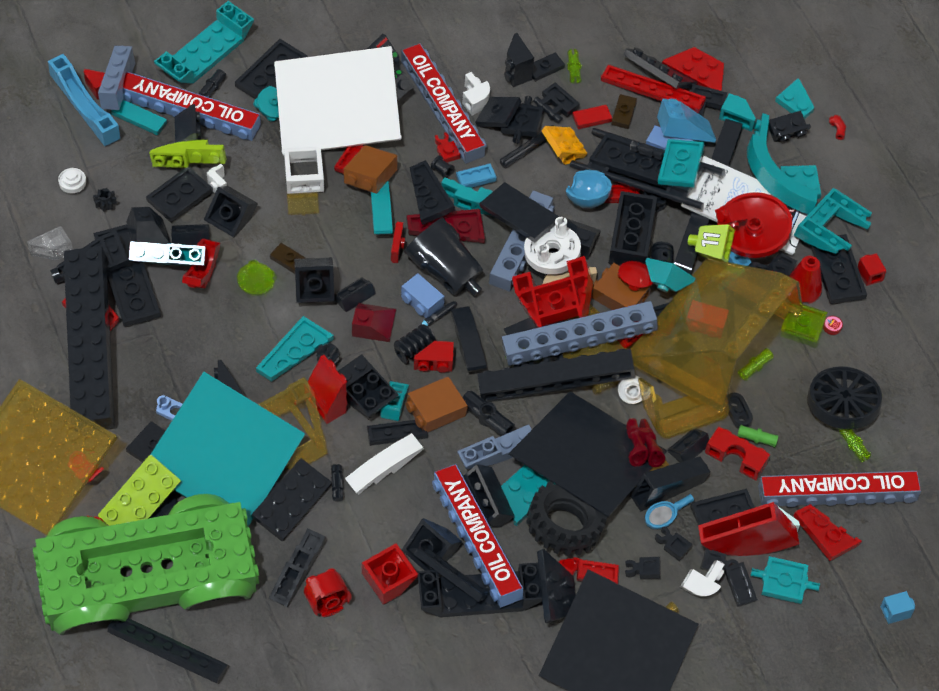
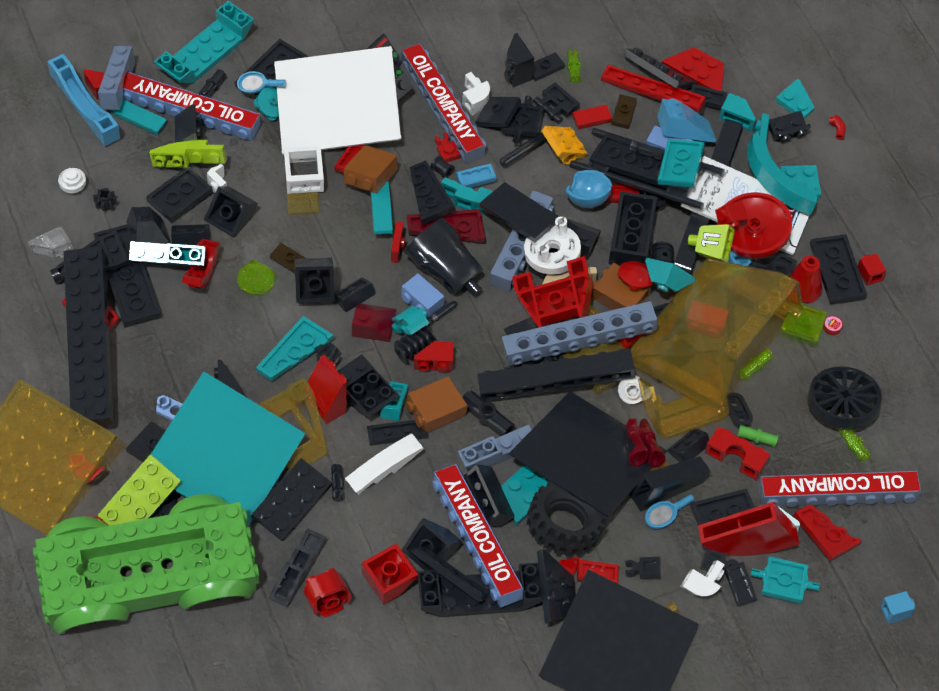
black plate [107,618,228,683] -> none
black slope [451,306,486,371] -> none
black plate [655,527,692,561] -> none
teal wedge [794,187,872,254] -> none
none -> dark azure piece [237,71,286,94]
none -> teal cylinder [392,306,429,335]

